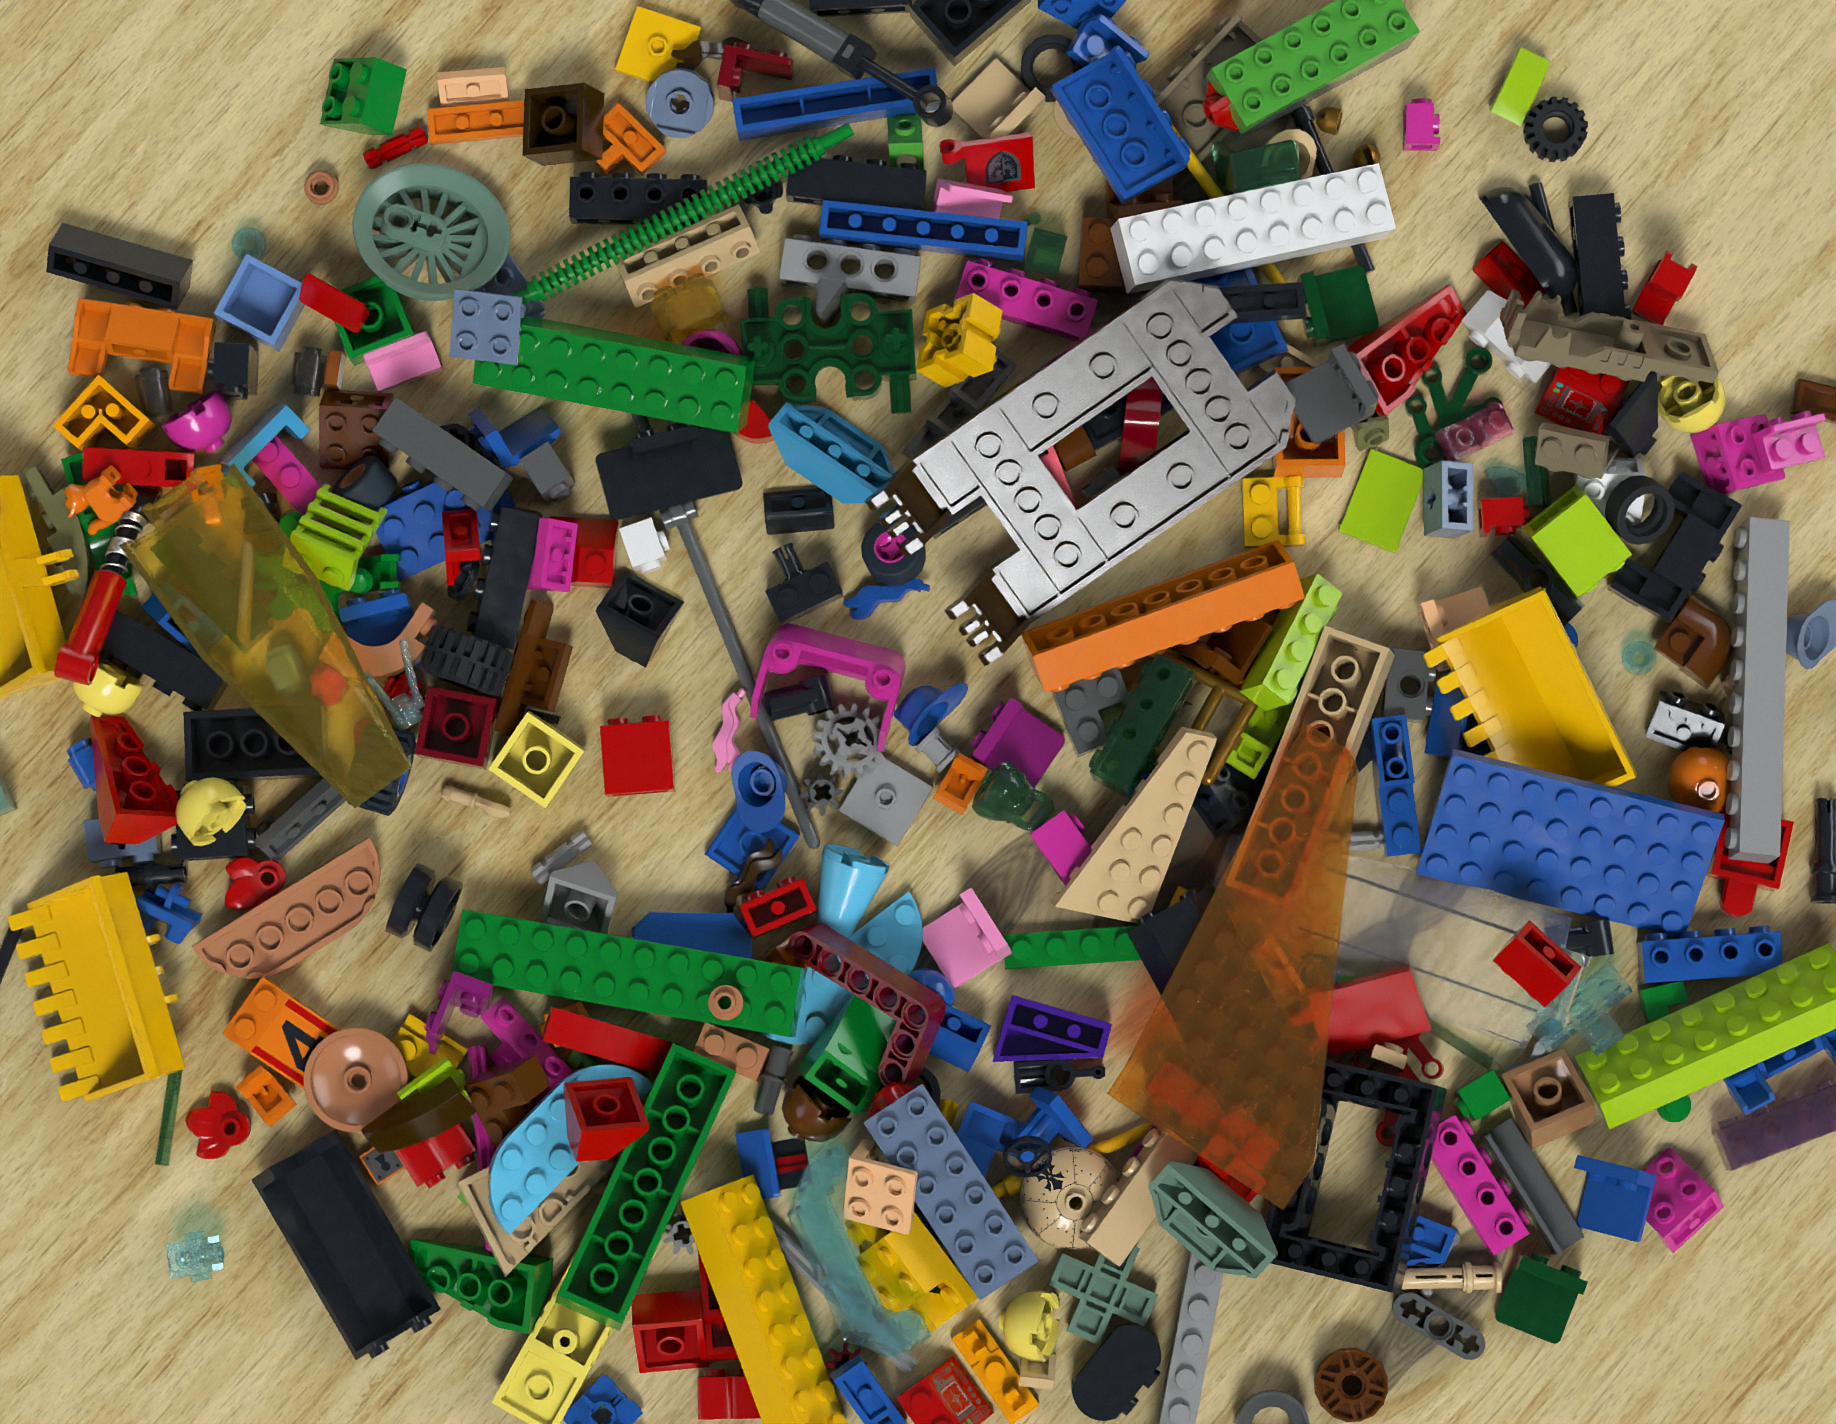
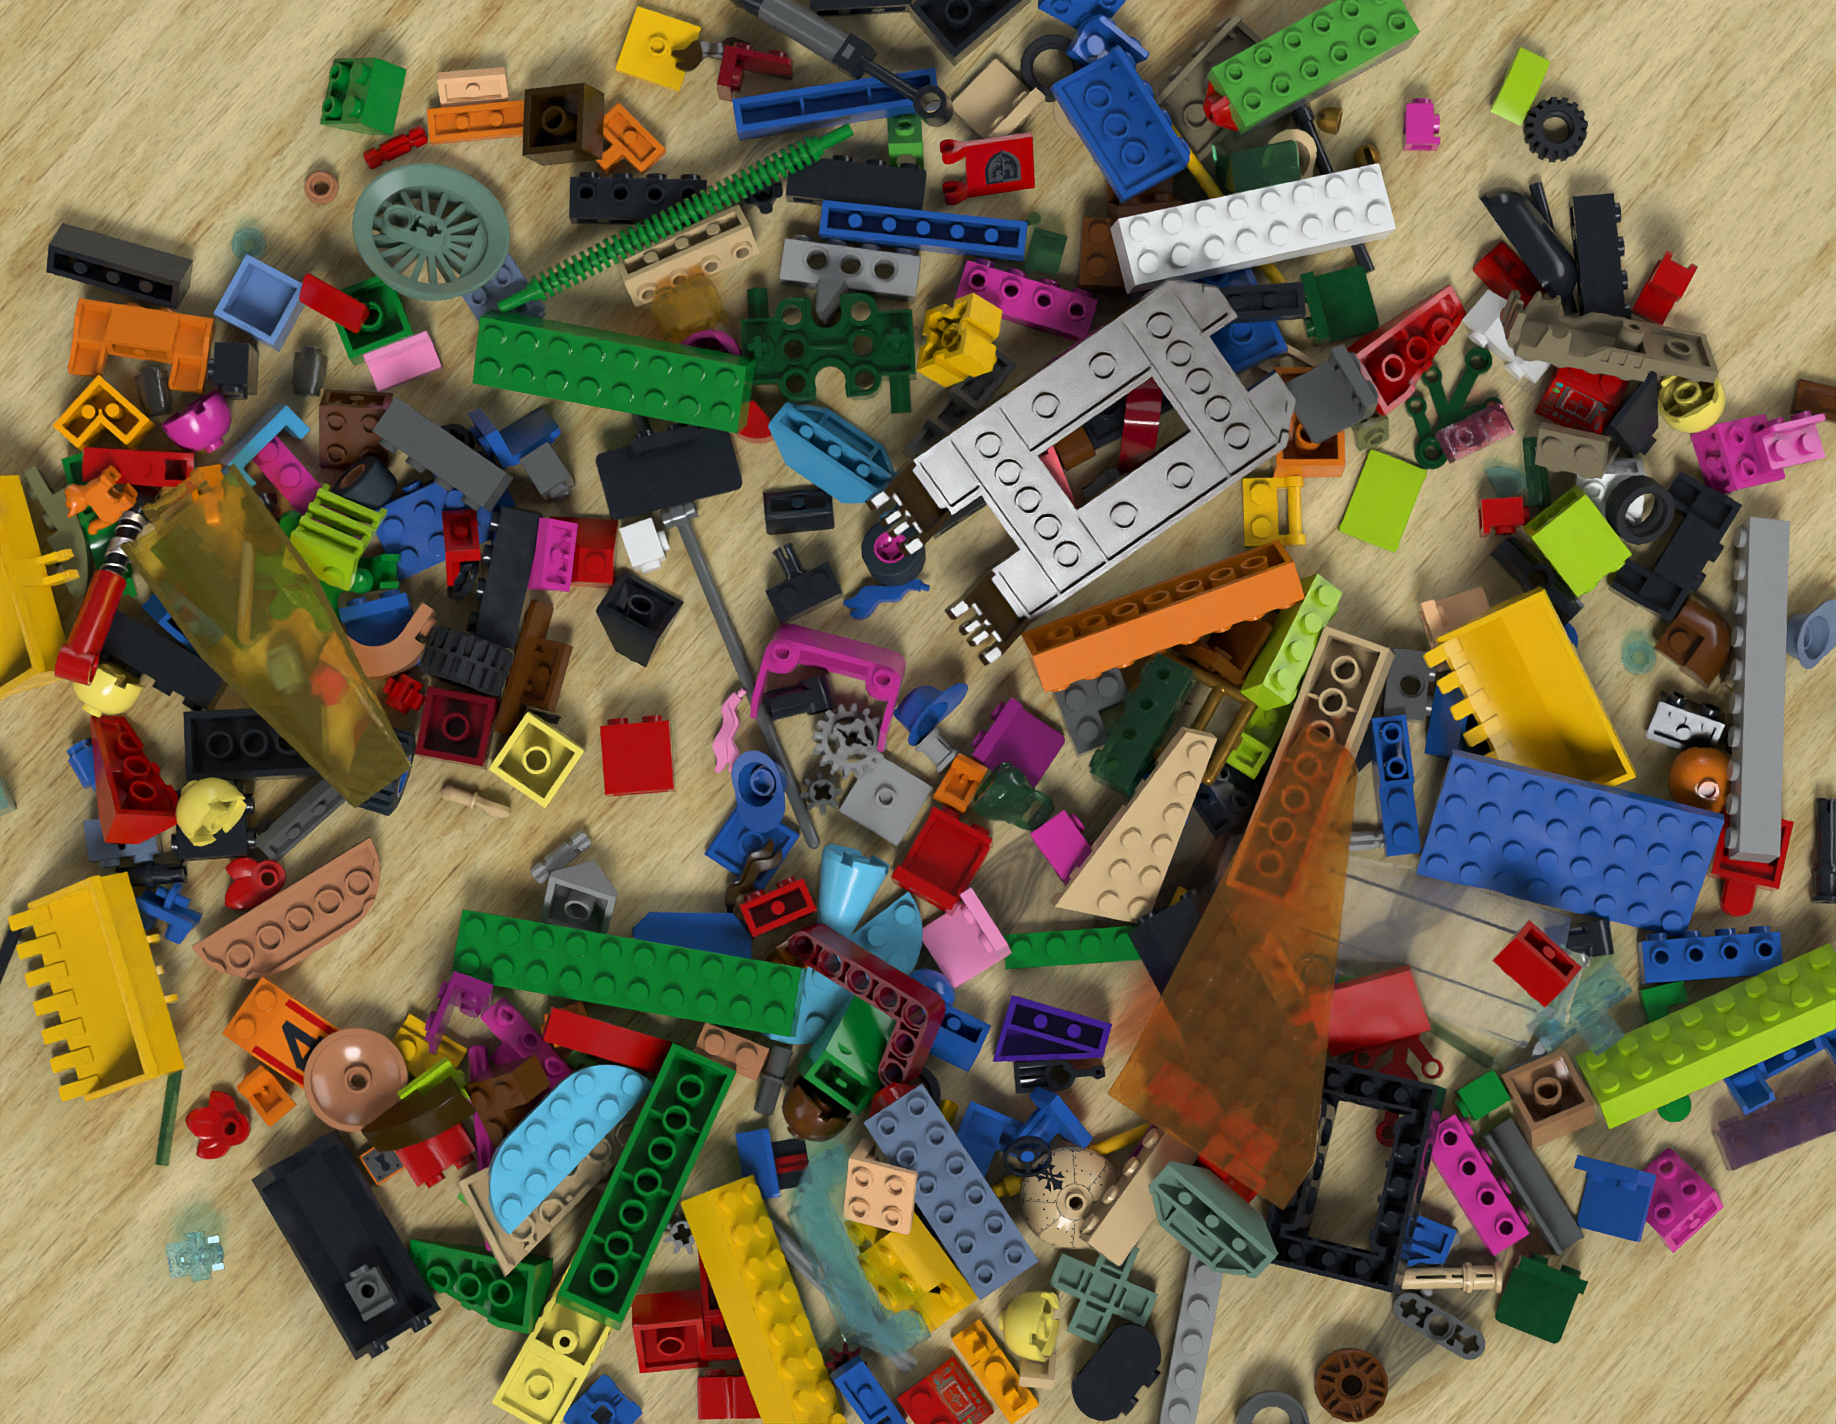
dark orange tile [324,350,346,390] -> none
clear light blue plant [363,640,425,730] -> none
black wheel [386,863,463,952] -> none
sand blue hinge [449,289,526,365] -> none
red slope [563,1077,649,1162] -> none
sand blue plate [646,68,715,138] -> none
nougat plate [708,985,744,1020] -> none
bright pink panel [931,178,1013,219] -> none
tan plate [1370,1042,1409,1074] -> none
sand blue brick [1424,460,1473,539] -> none
none -> dark grey brick [345,1264,399,1321]
none -> red panel [891,806,993,916]

